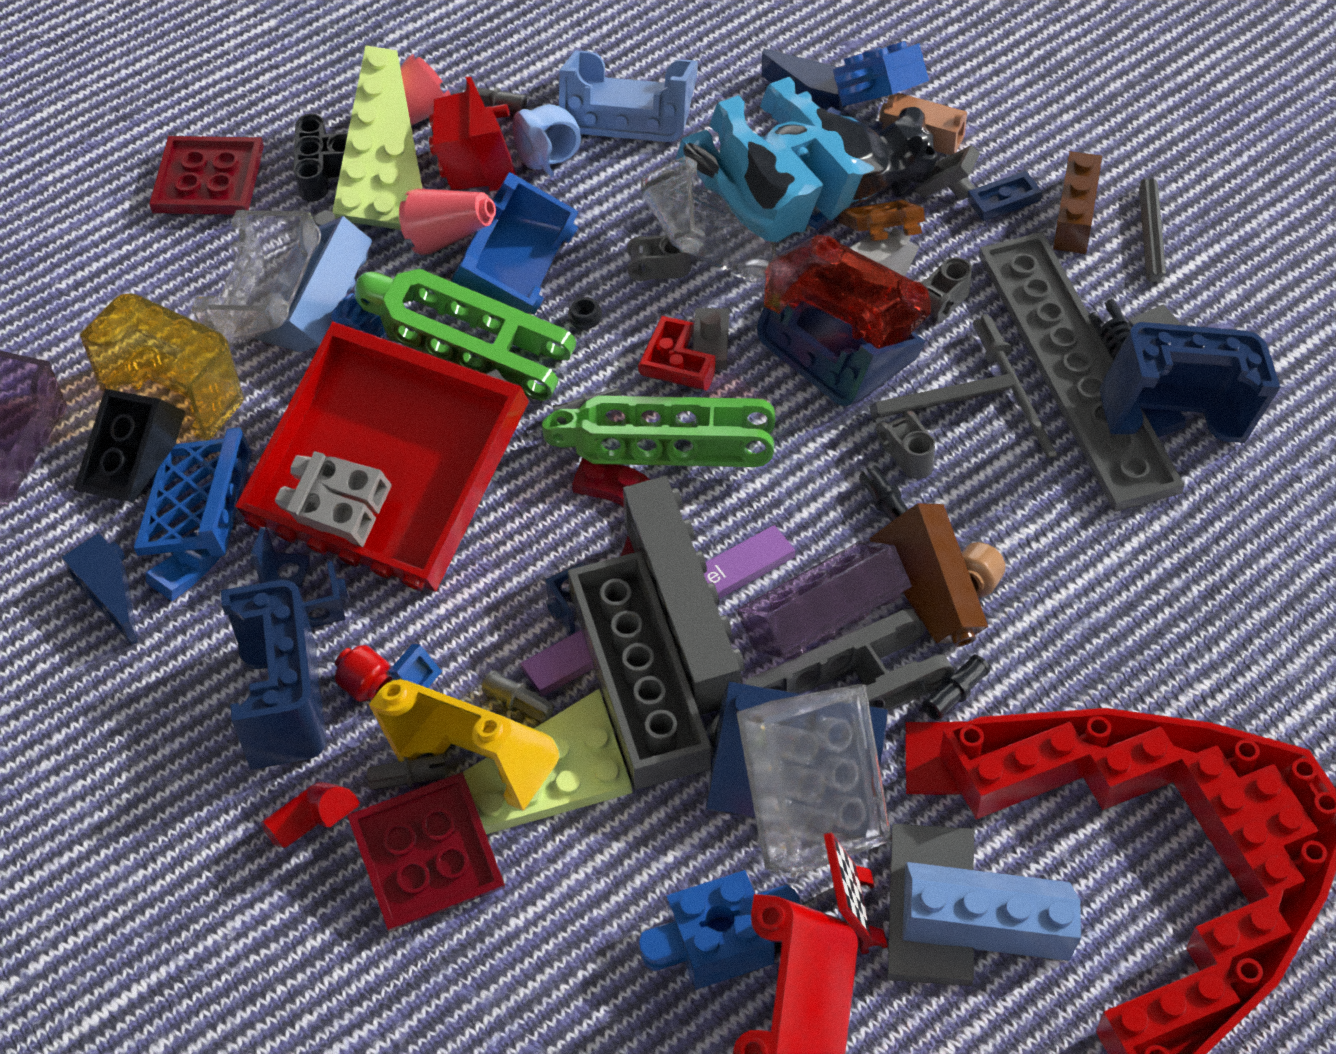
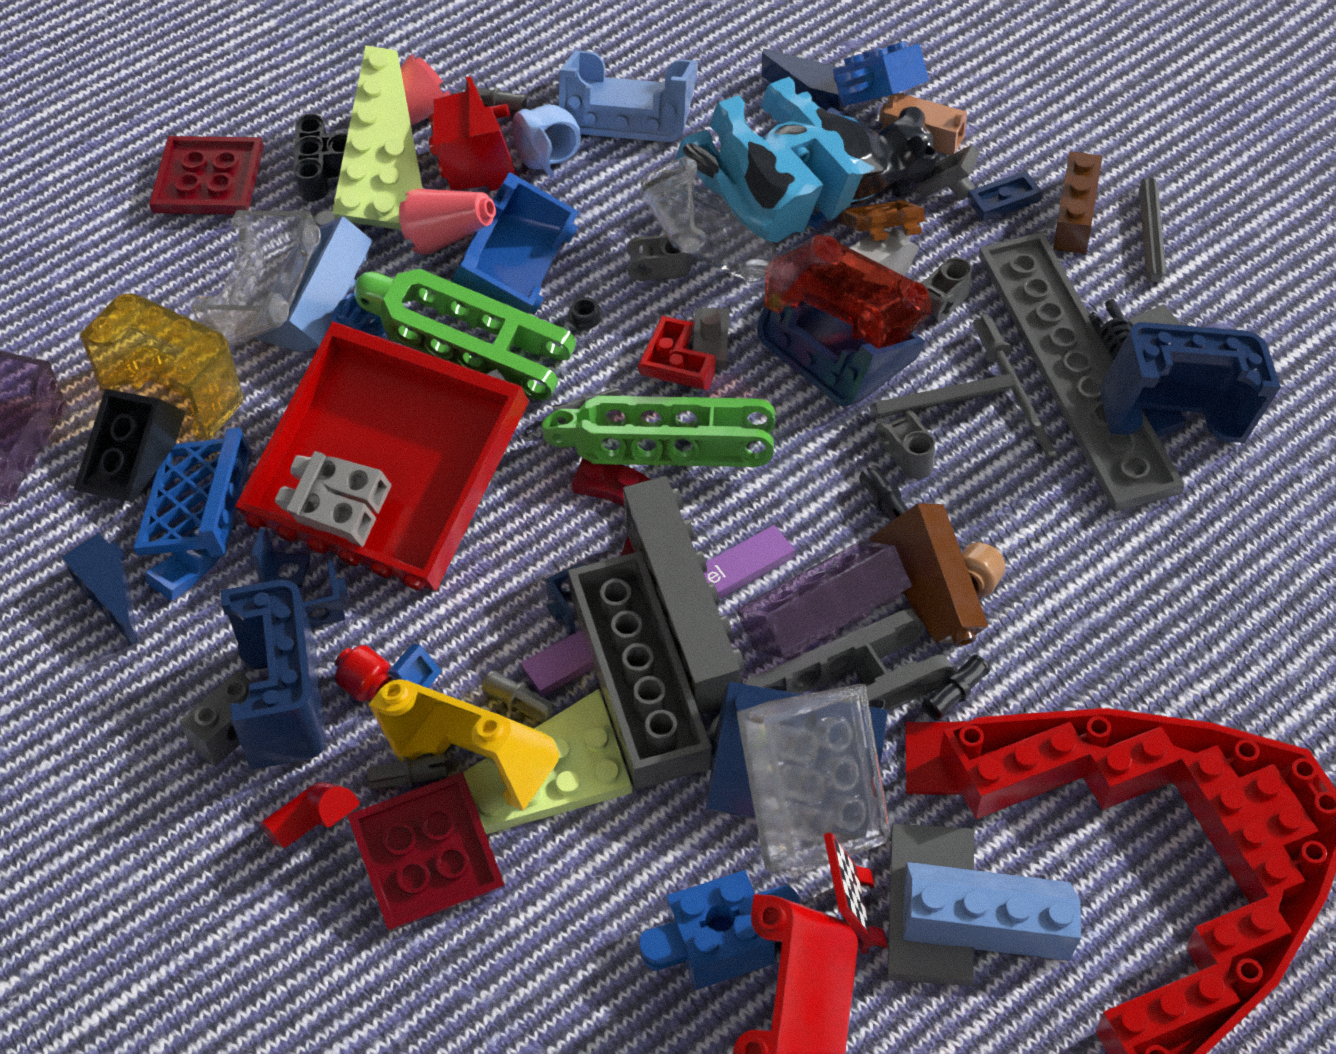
none -> dark grey brick [180,670,253,767]

